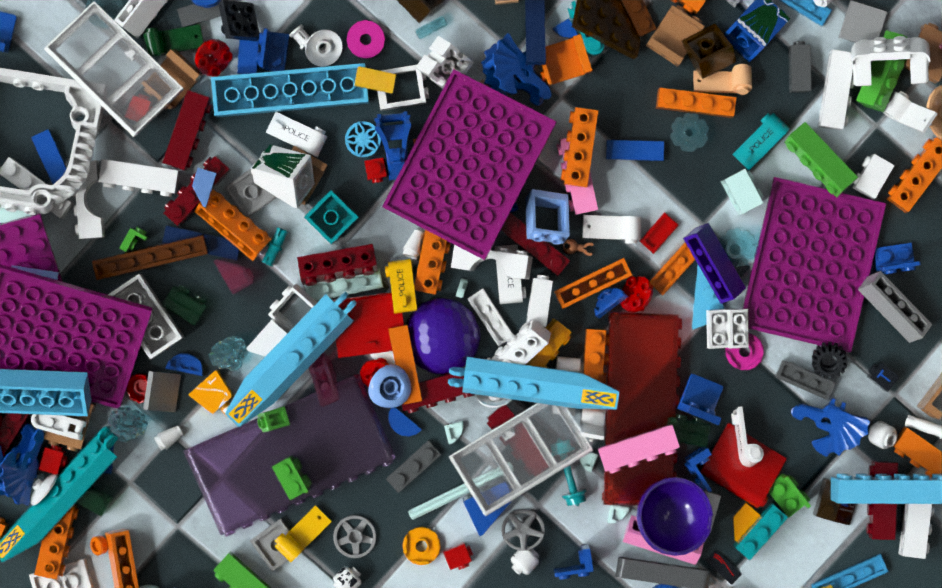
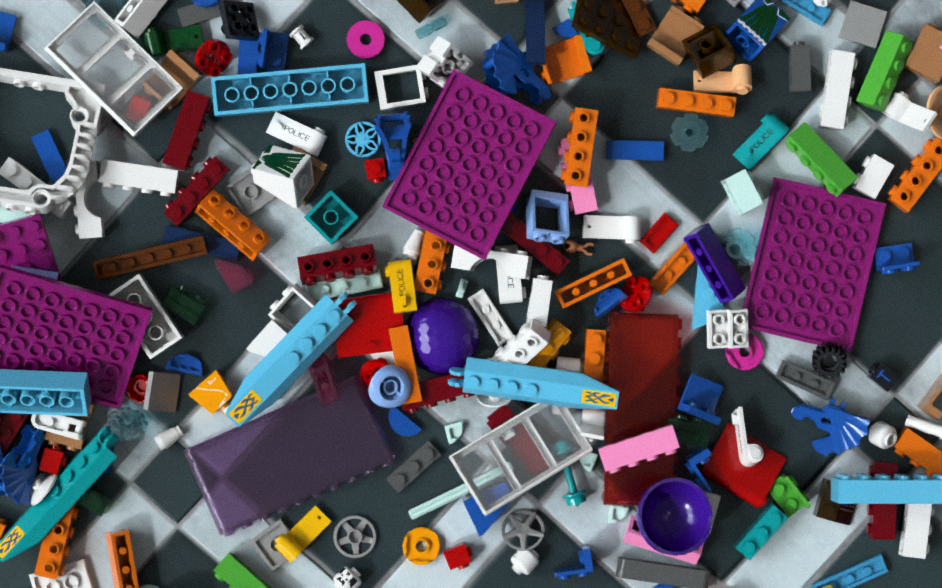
orange tile [90,535,108,556] -> none
bright green bracket [120,227,149,252] -> none
medium blue tile [192,168,217,208] -> none
clear light blue plant [208,336,247,371] -> none
bright green bracket [257,406,290,432] -> none
teal pin [261,227,289,267] -> none
bright green bracket [272,455,312,500] -> none
white dish [305,30,342,67] -> none
yellow tile [354,66,396,94] -> none
black sticker [706,550,742,585] -> none
light orange tile [733,502,761,542] -> none
white container [851,36,930,86] -> none
light grey brick [858,271,932,343] -> none

